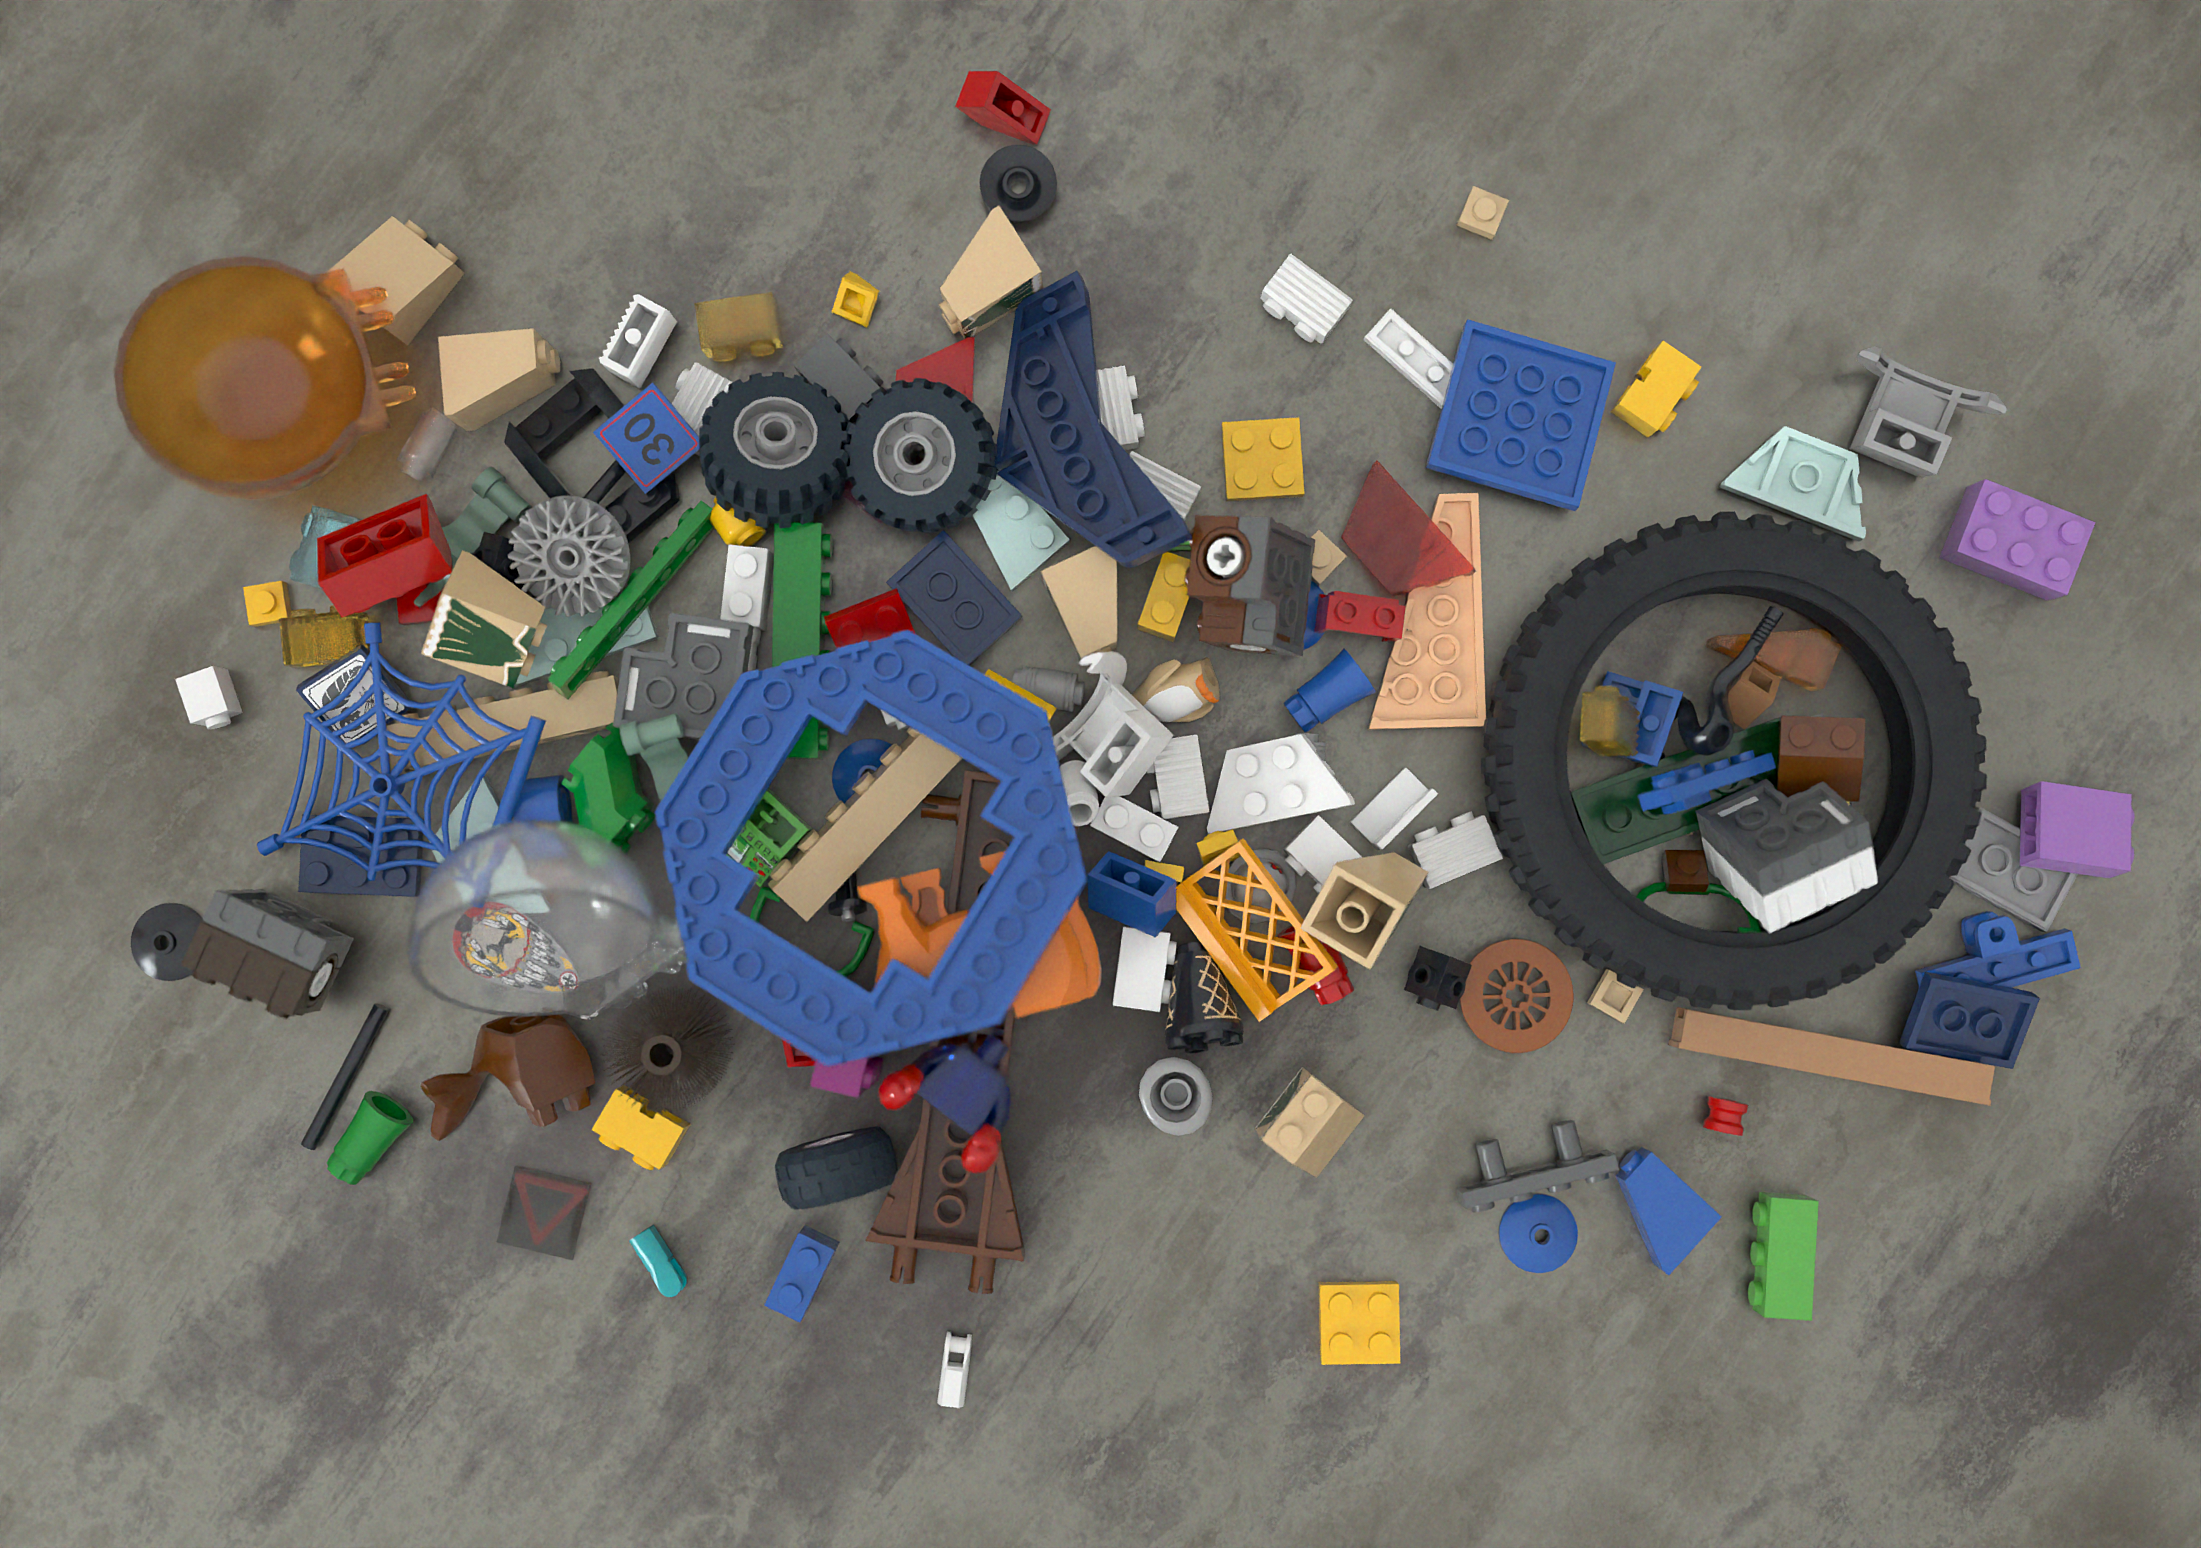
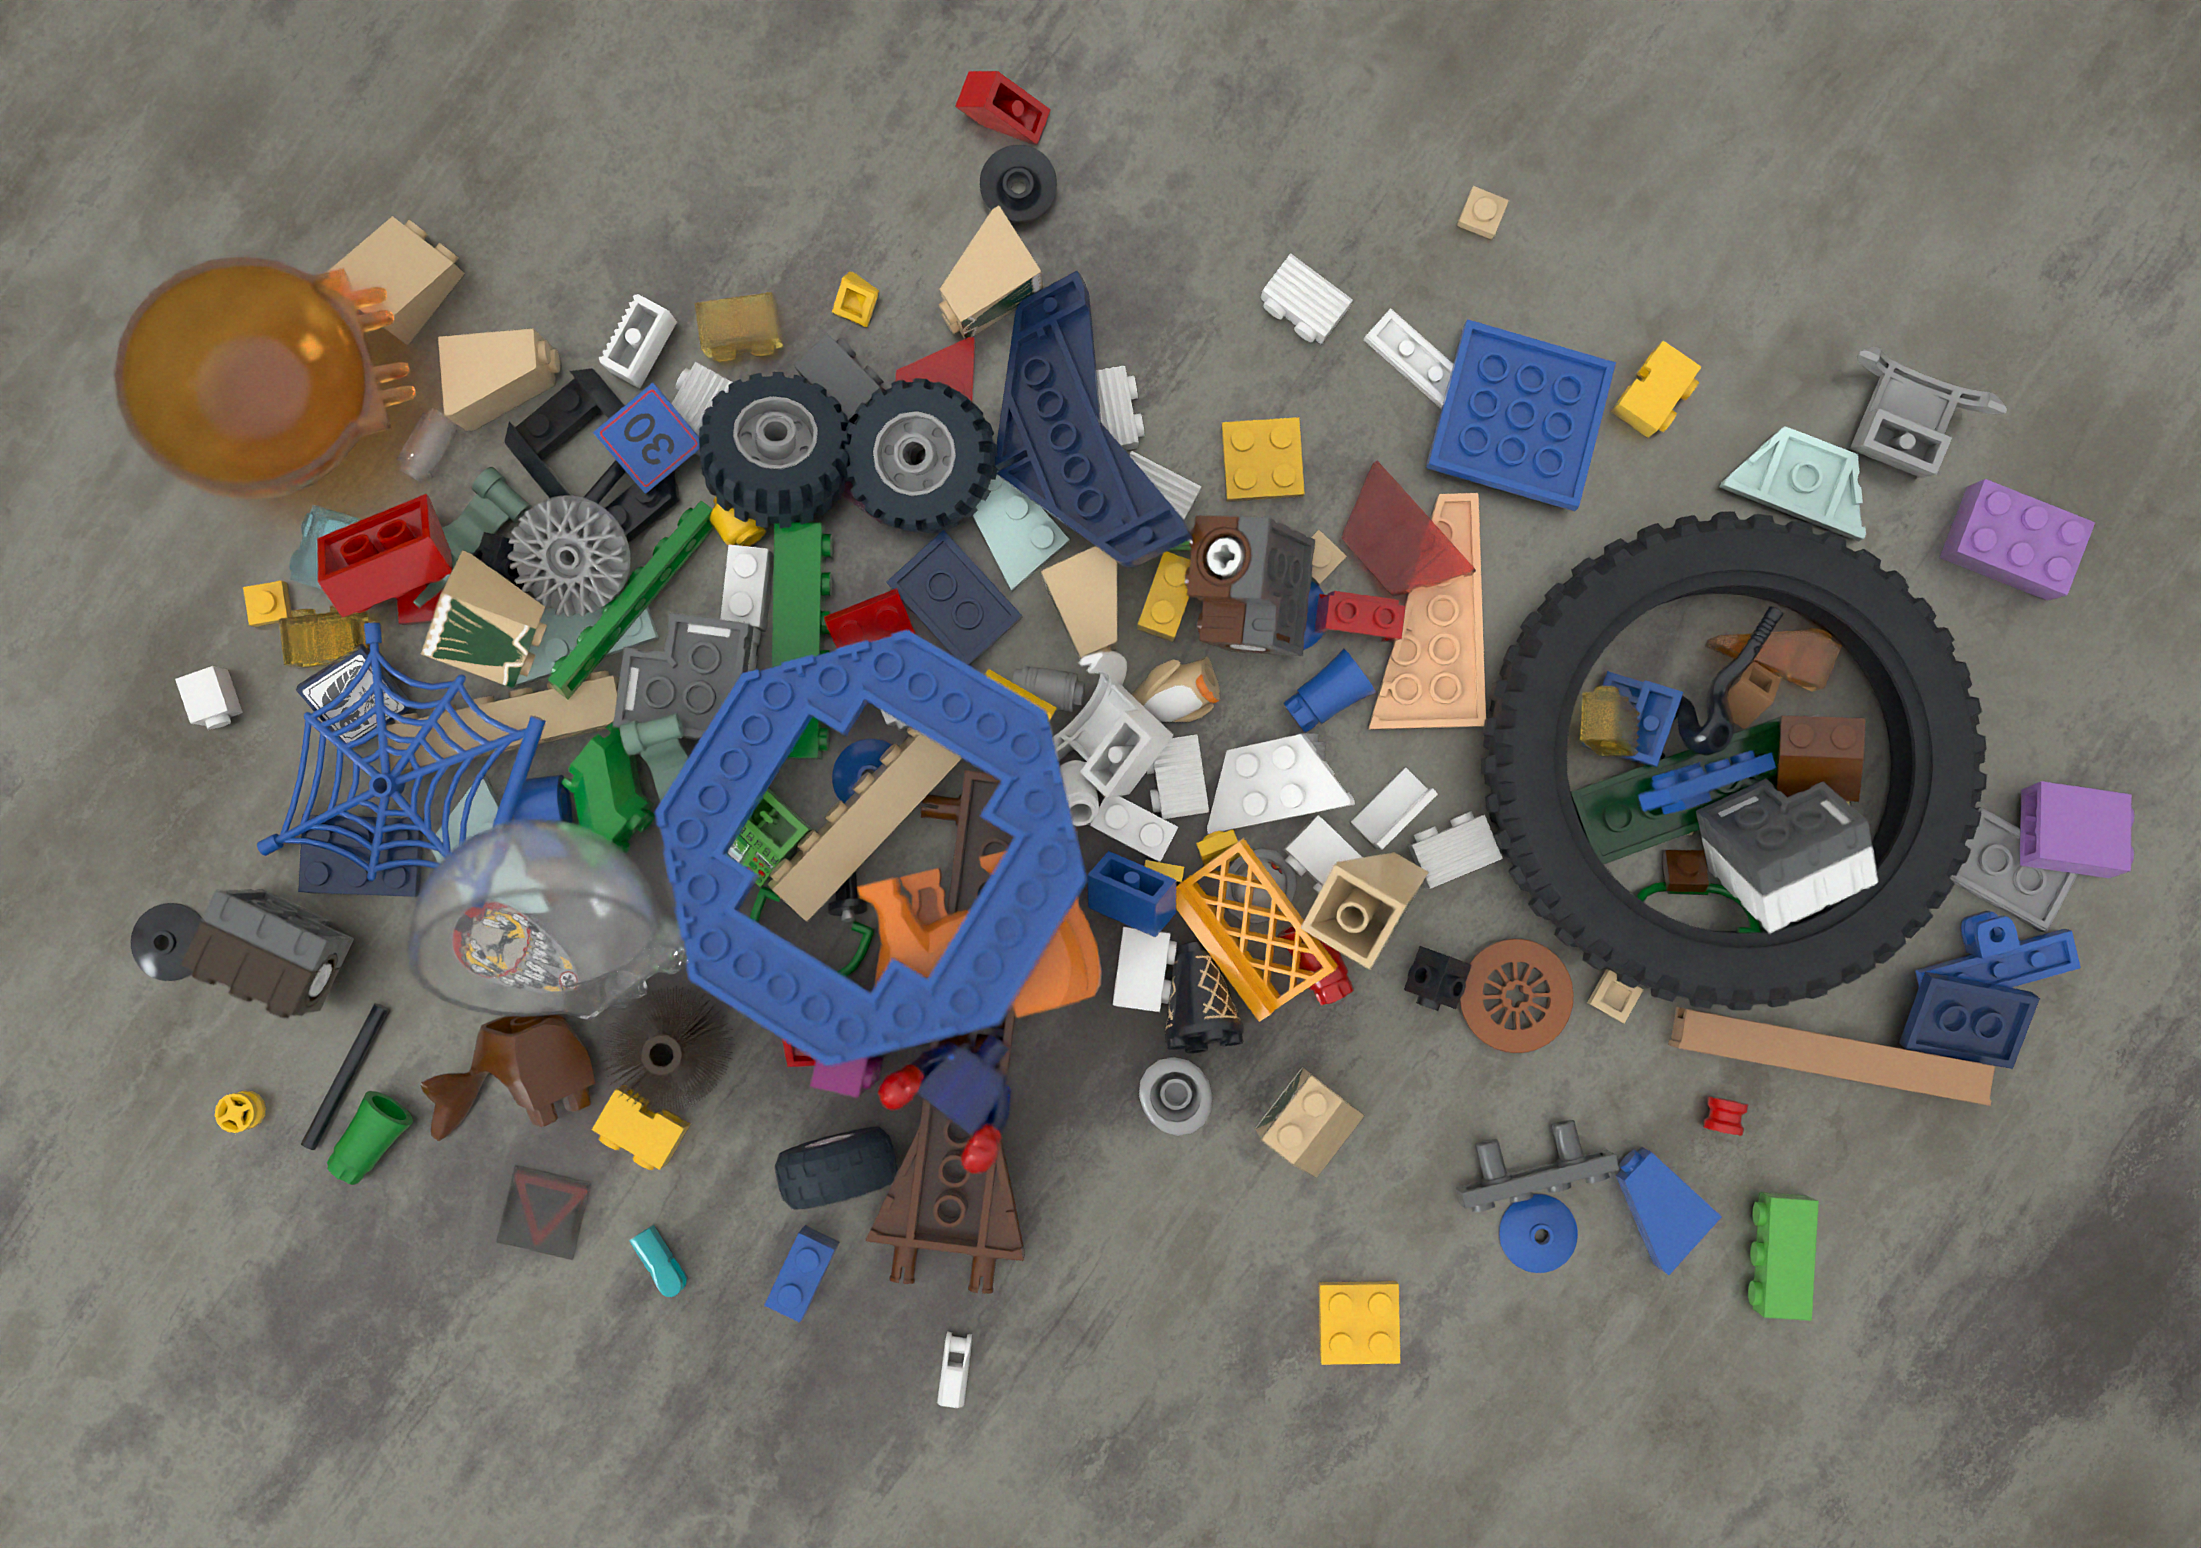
none -> yellow wheel [215,1090,266,1133]

